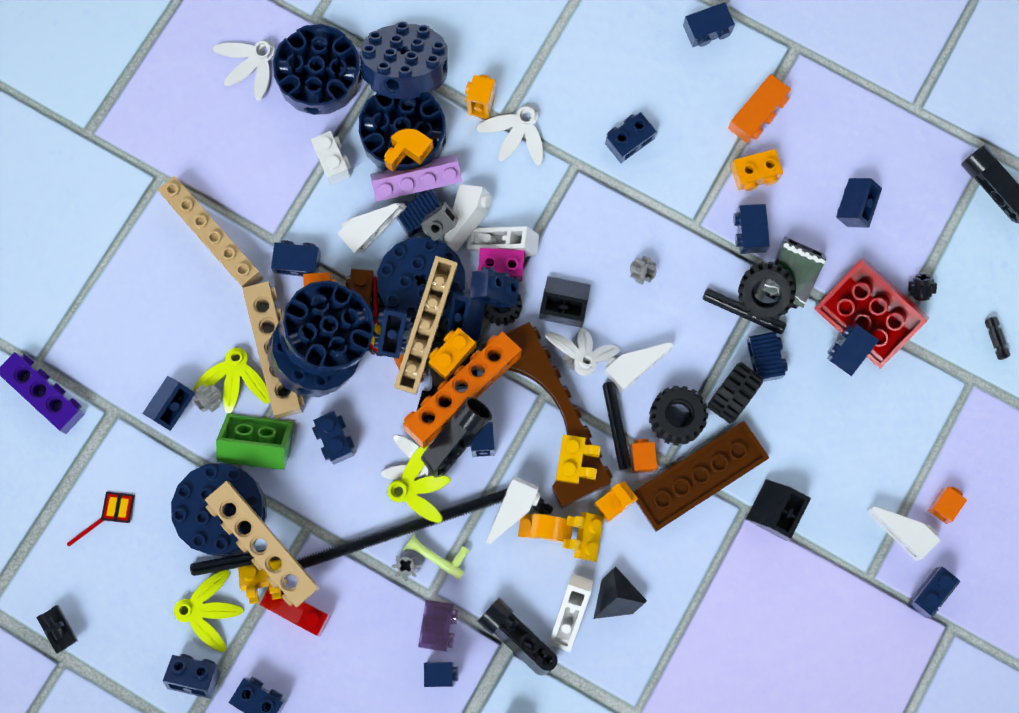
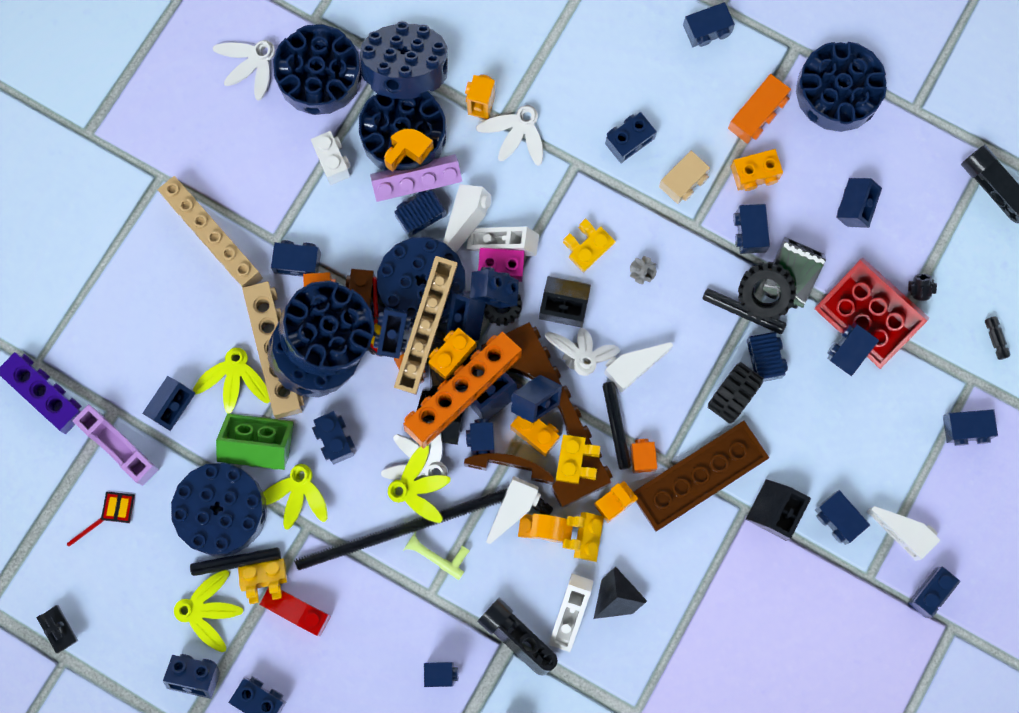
light grey gear [193,384,222,413] -> none
tan brick [205,481,320,607] -> none
white slope [337,203,407,253] -> none
light grey gear [391,552,421,581] -> none
clear purple brick [418,600,459,652] -> none
dark grey brick [421,202,459,241] -> none
black beam [421,397,492,478] -> none
black tyre [649,385,708,446] -> none
orange brick [927,486,967,524] -> none
none -> lavender arch [73,404,159,486]
none -> neon yellow plant [263,464,328,530]
none -> reddish brown slope [464,453,554,485]
none -> dark blue brick [470,372,518,420]
none -> light orange brick [510,416,560,457]
none -> dark blue brick [511,375,562,423]
none -> yellow plate [563,218,616,273]
none -> tan brick [659,150,710,204]
none -> dark blue brick [796,42,887,132]
none -> dark blue brick [815,490,870,545]
none -> dark blue brick [943,409,998,446]

